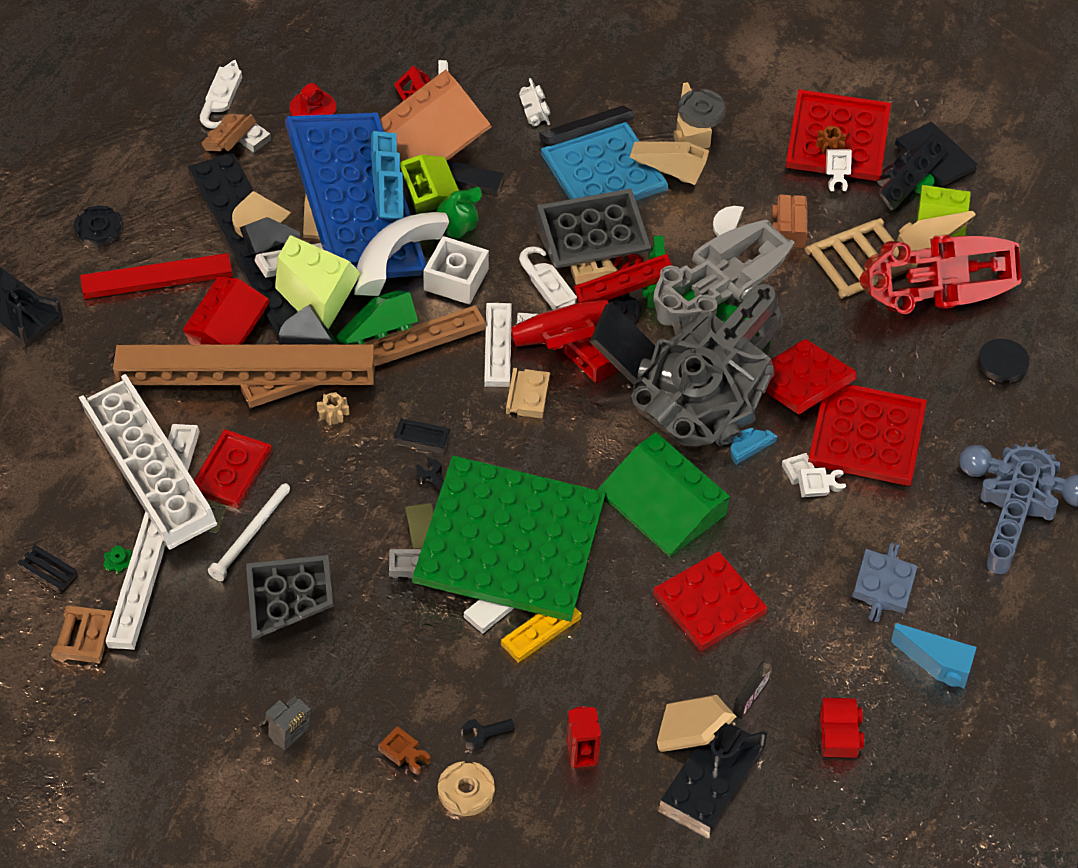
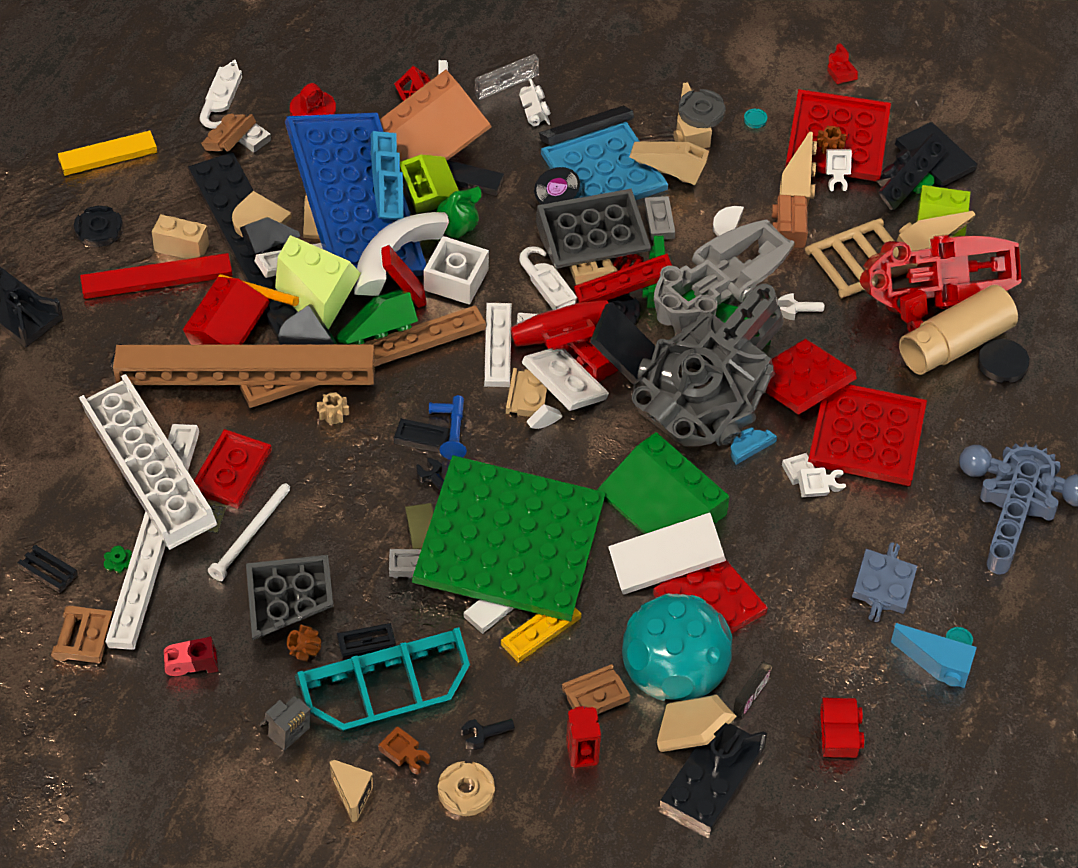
none -> yellow tile [58,131,157,176]
none -> tan brick [152,214,209,259]
none -> leg [163,636,219,676]
none -> light orange bar [218,274,299,306]
none -> dark orange gear [287,625,321,661]
none -> teal plate [294,627,470,731]
none -> tan slope [329,760,373,822]
none -> black tile [337,623,397,661]
none -> red tile [381,245,426,308]
none -> blue piece [429,395,467,460]
none -> clear tile [475,54,539,100]
none -> white tile [522,348,609,411]
none -> white tile [527,404,563,429]
none -> black tile [534,167,582,205]
none -> medium nougat plate [562,664,630,714]
none -> white tile [608,513,726,595]
none -> teal rock [622,593,733,701]
none -> light grey plate [644,196,675,240]
none -> teal piece [744,108,768,128]
none -> white bar [778,293,825,320]
none -> tan slope [779,132,817,207]
none -> red slope [827,43,858,84]
none -> tan piece [899,285,1018,375]
none -> red plate [900,289,928,332]
none -> teal piece [945,627,973,646]

